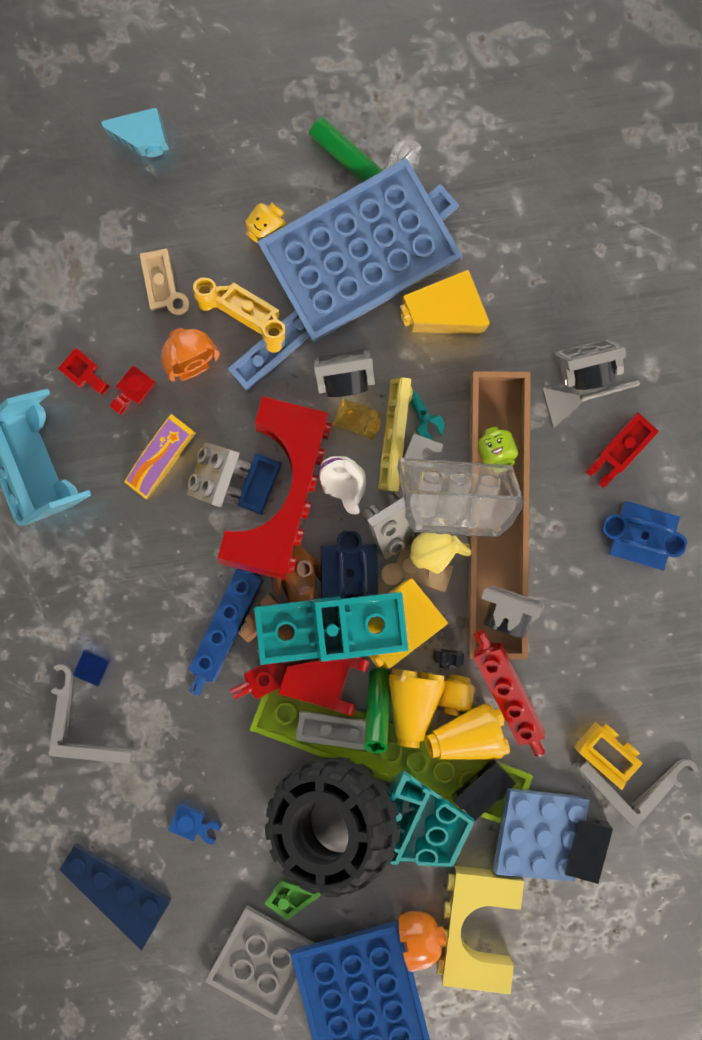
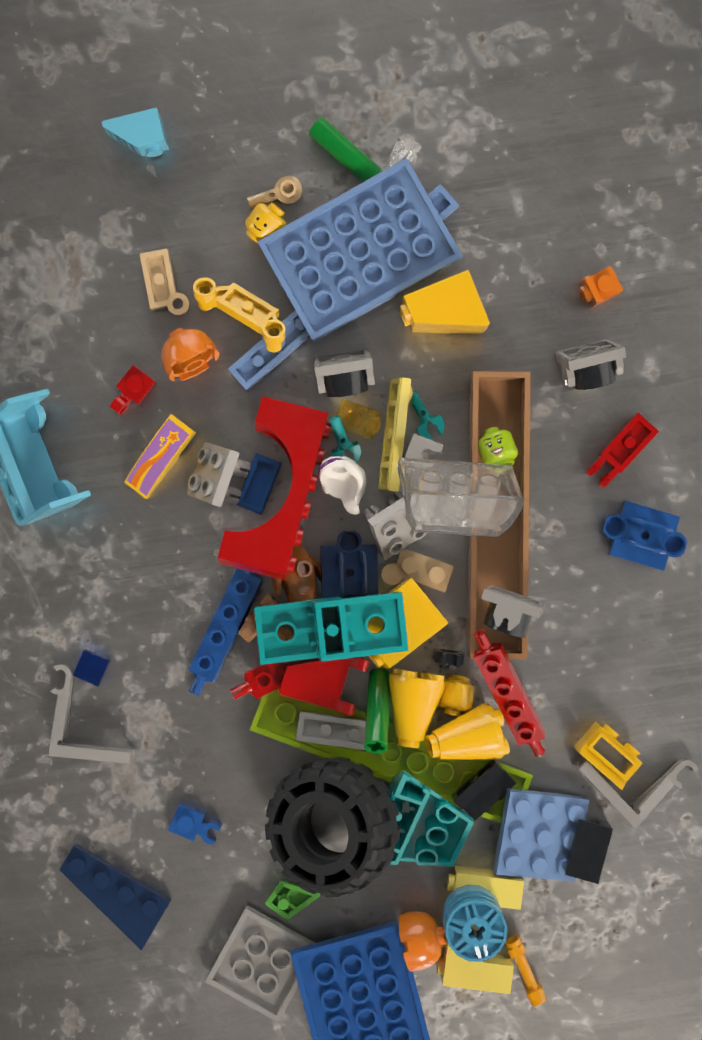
red plate [58,347,110,395] -> none
light yellow hat [410,528,471,574] -> none
light grey piece [542,381,640,428] -> none
none -> tan plate [247,176,303,209]
none -> teal bar [329,415,362,464]
none -> dark azure wheel [442,885,507,962]
none -> light orange bar [504,936,547,1006]
none -> orange bracket [579,266,624,308]

